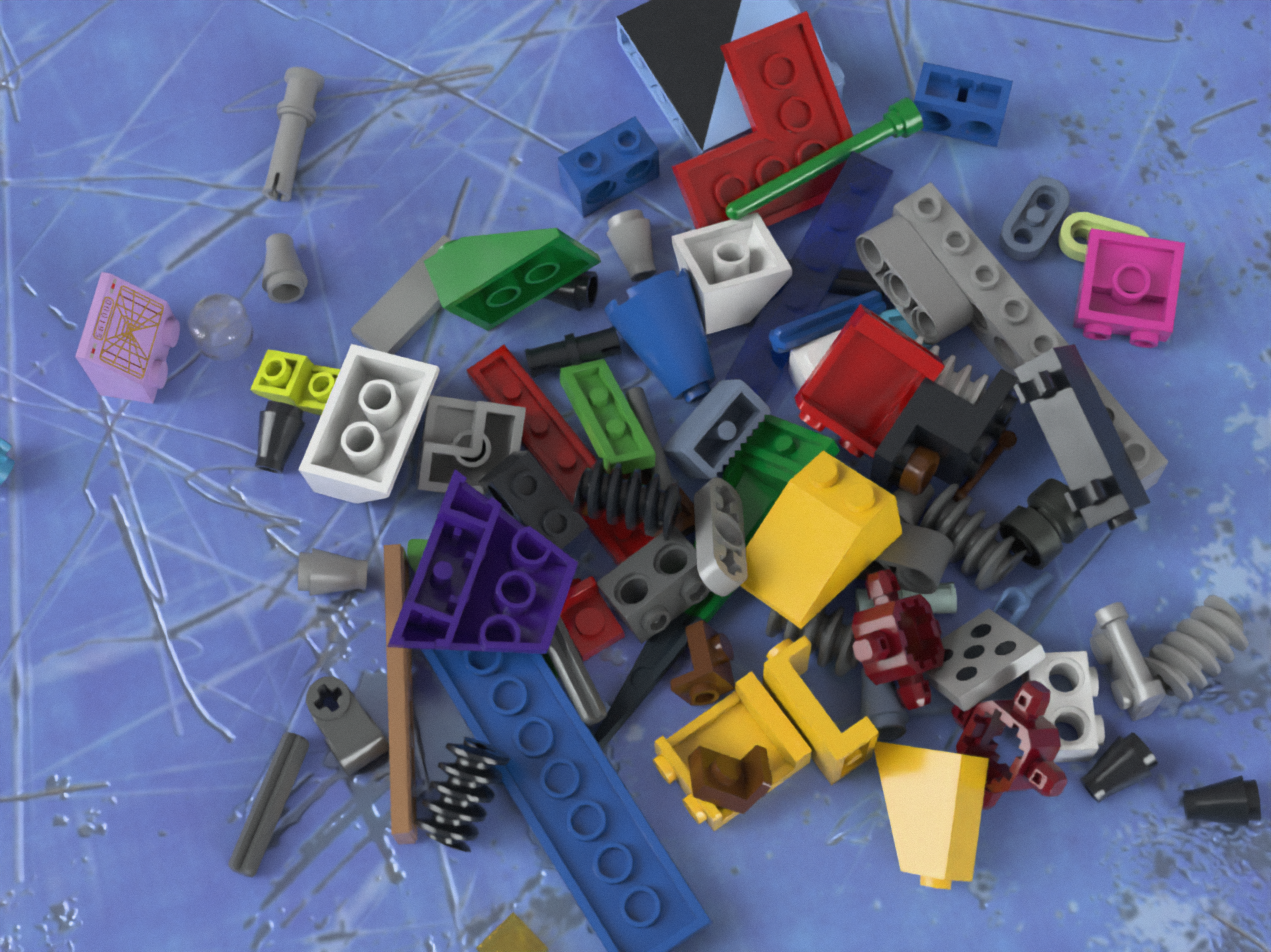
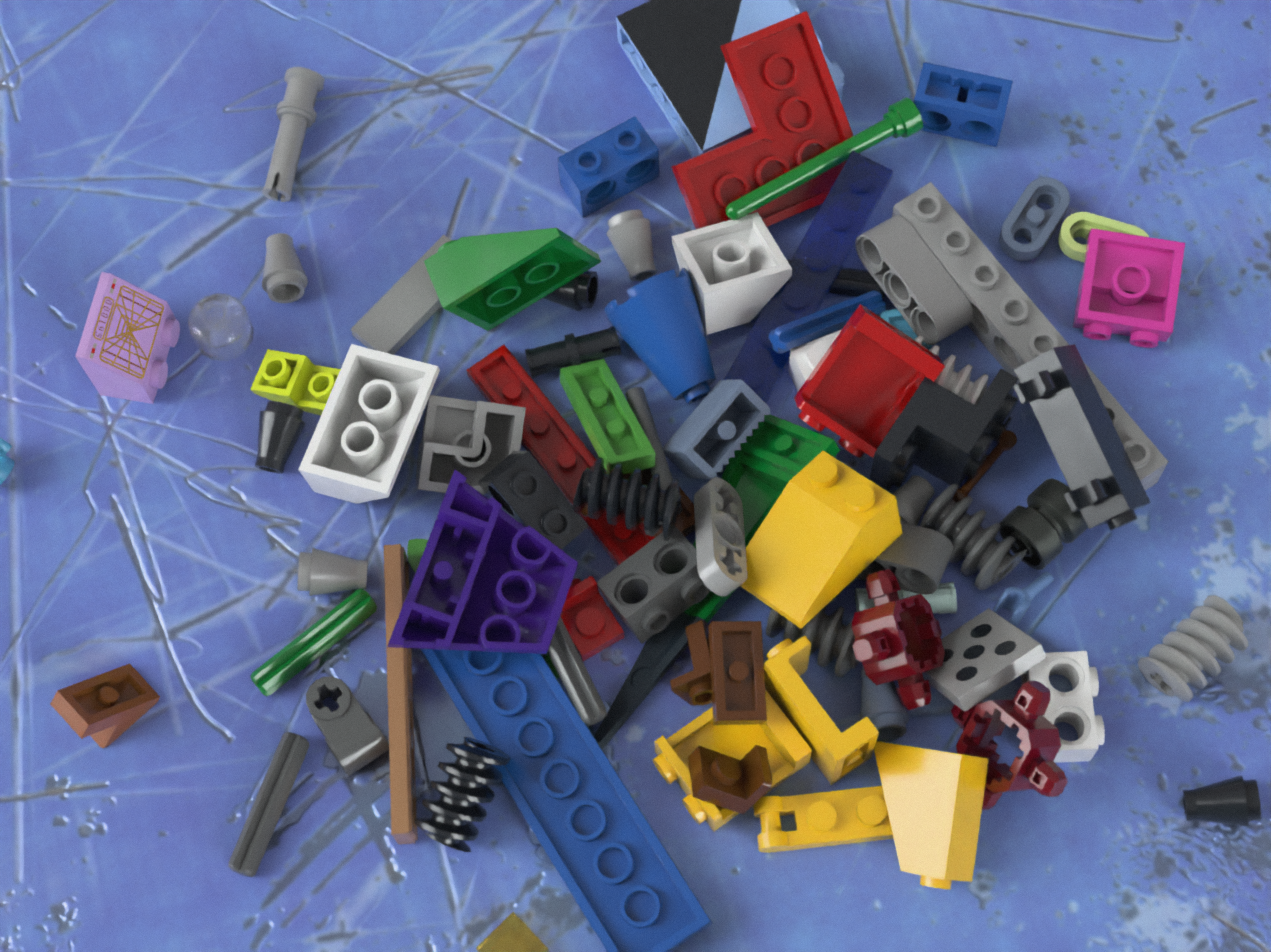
reddish brown tile [899,445,940,496] -> none
black cone [1080,732,1158,803] -> none
light grey plate [1090,602,1166,721] -> none
none -> dark orange slope [50,663,160,748]
none -> green axle [250,588,377,696]
none -> reddish brown plate [708,621,767,725]
none -> yellow plate [753,786,894,853]

